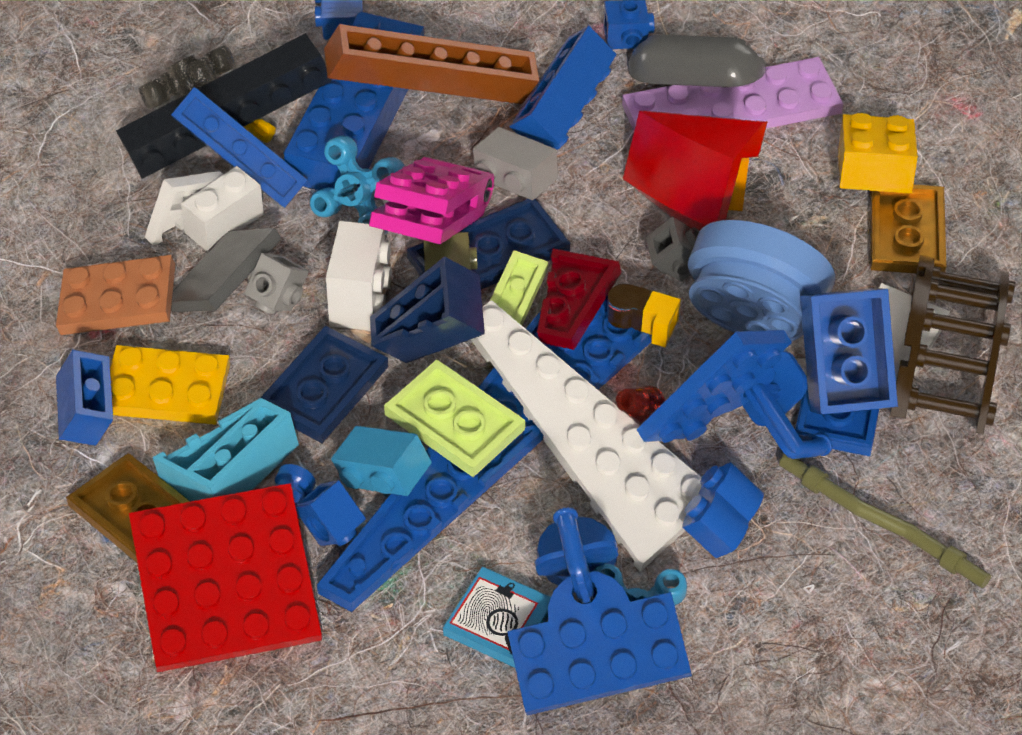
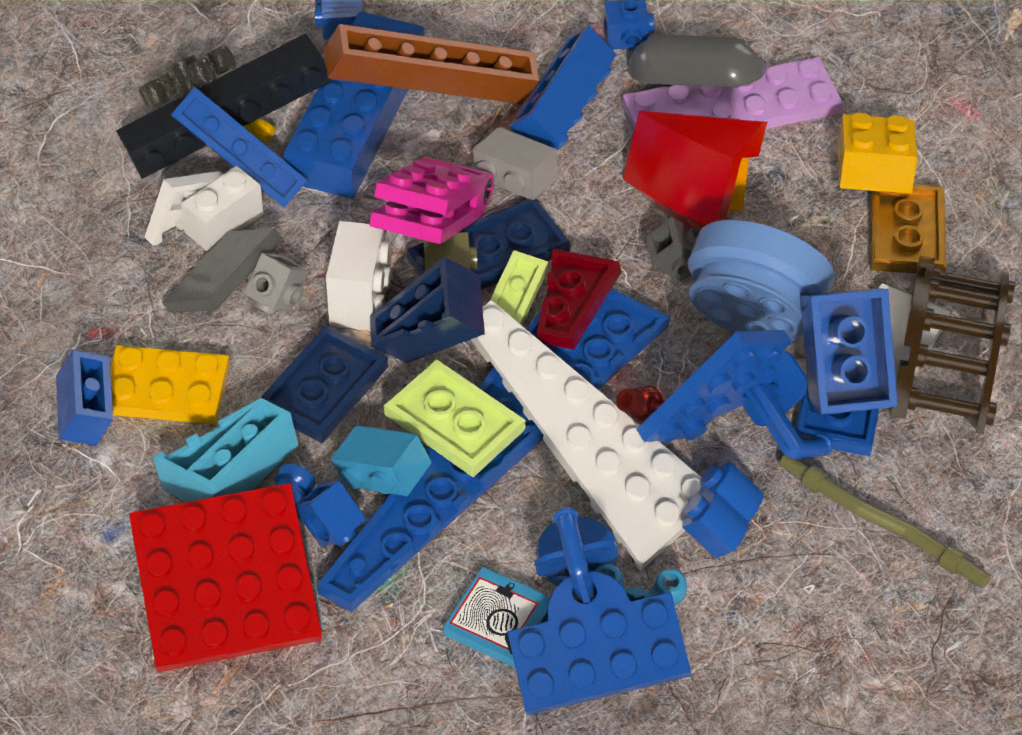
nougat plate [56,255,175,335] -> none
pearl gold tile [66,453,190,563] -> none
dark azure gear [310,135,405,235] -> none
leg [607,284,681,348] -> none

